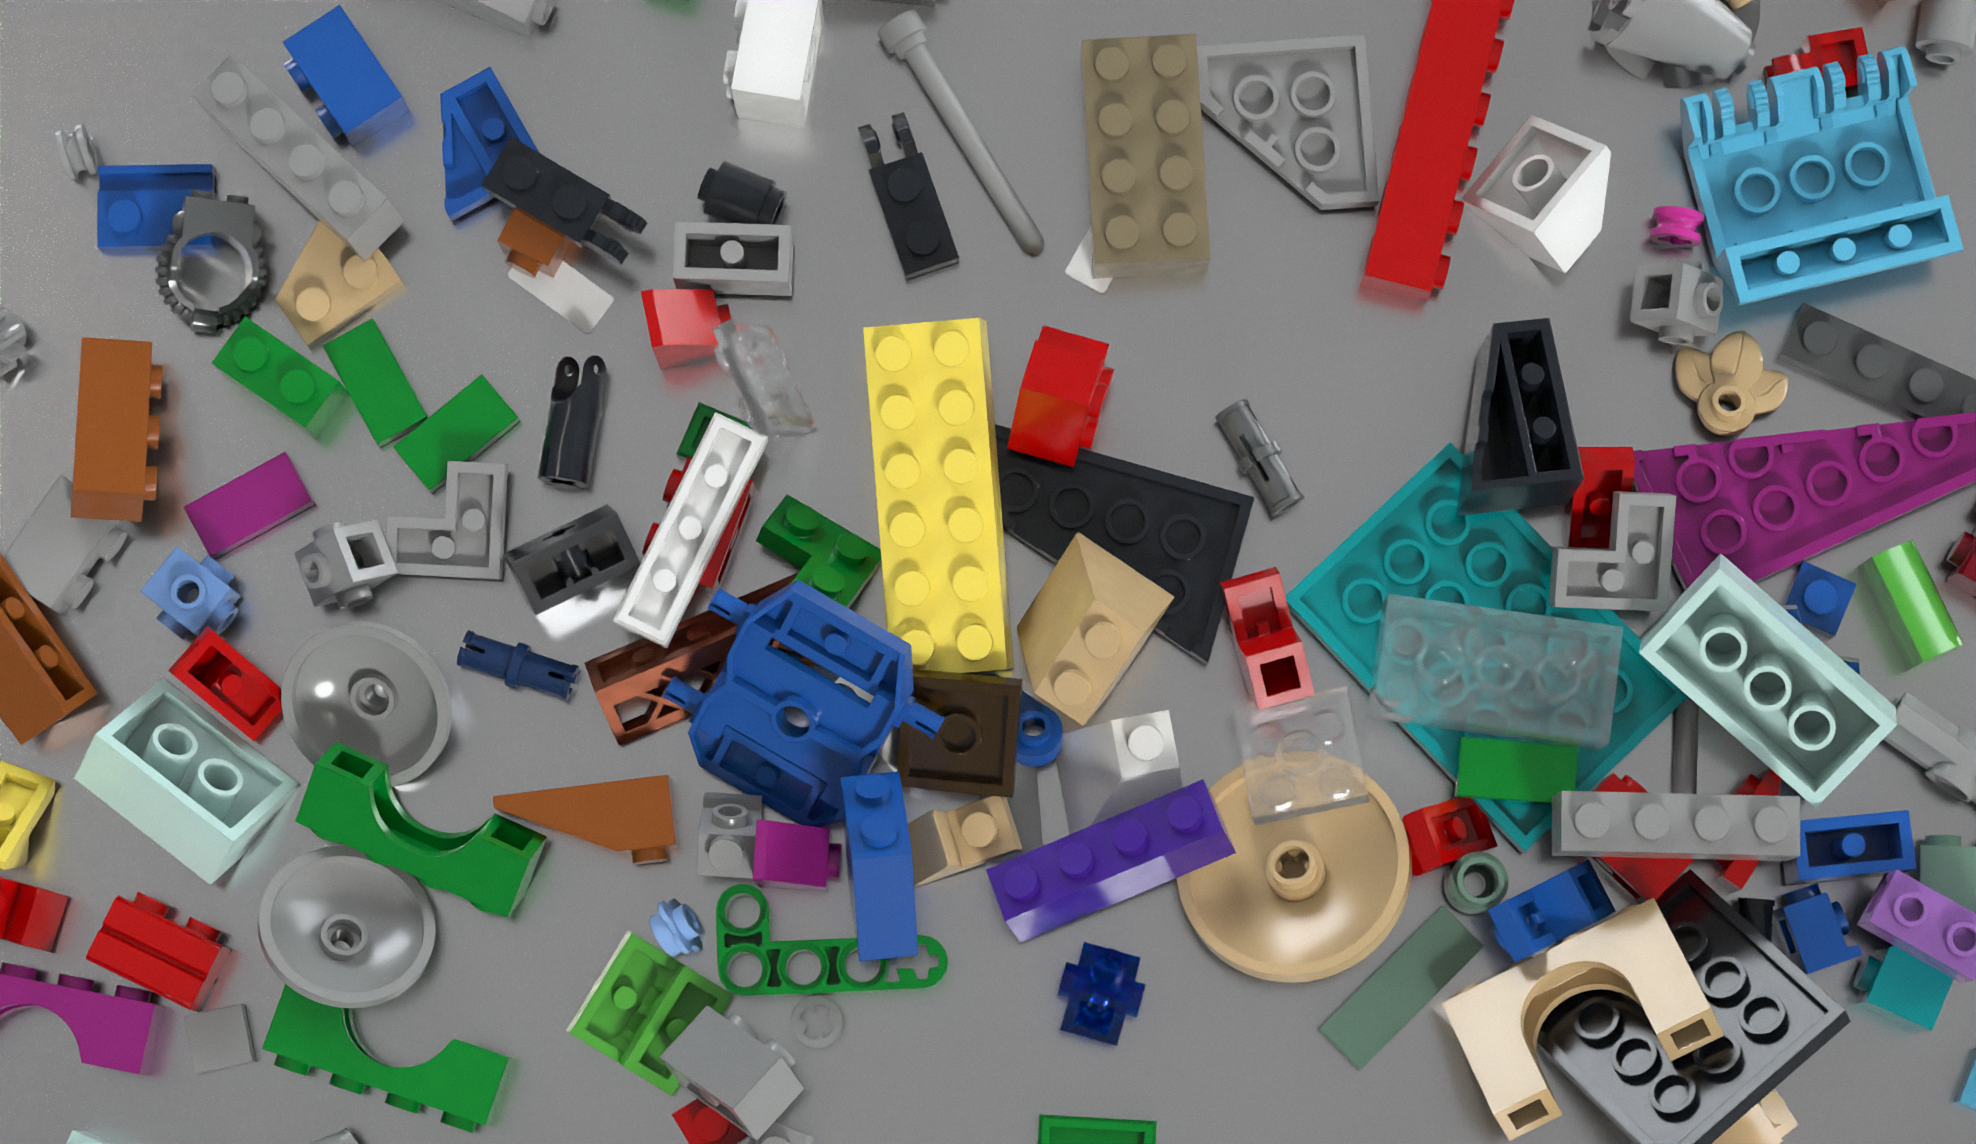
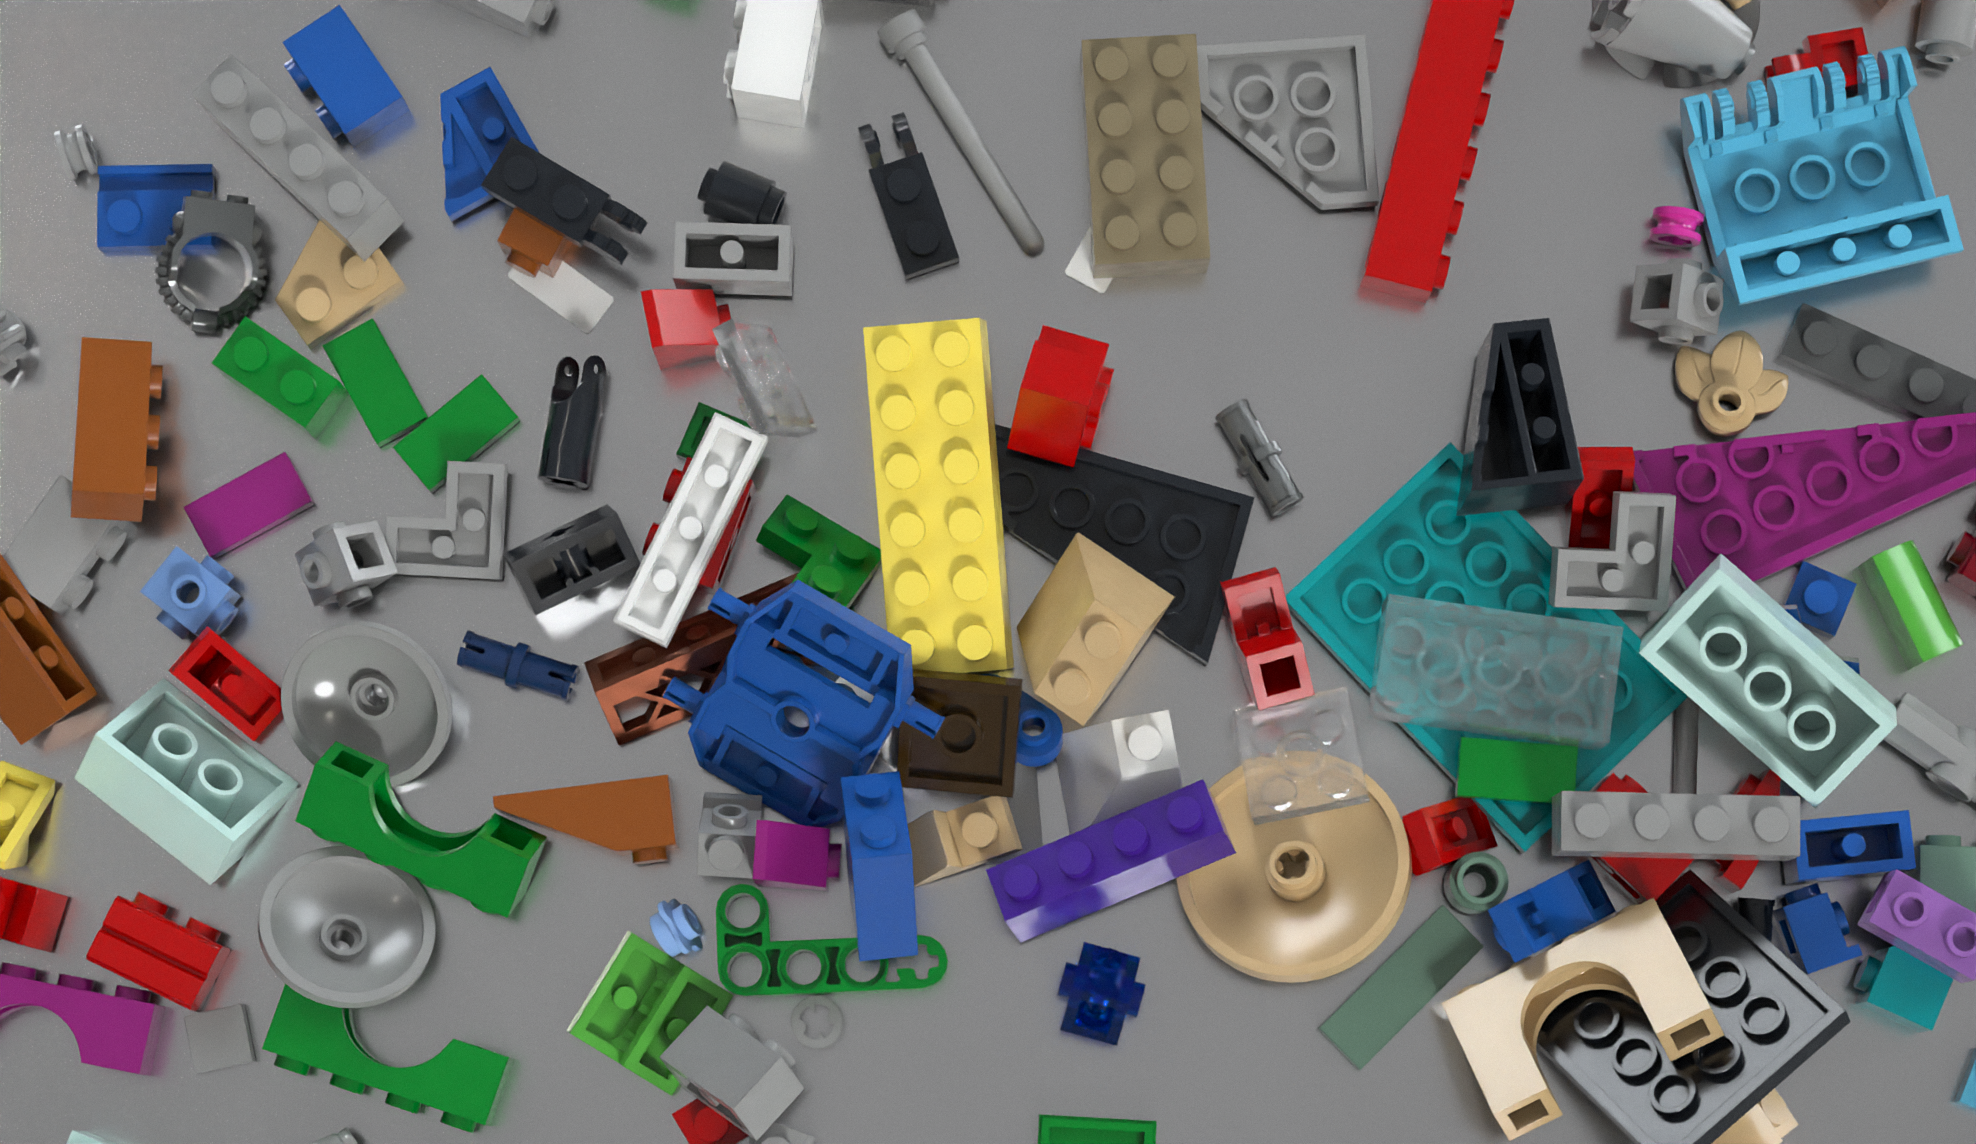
white slope [1461,115,1611,274] -> none

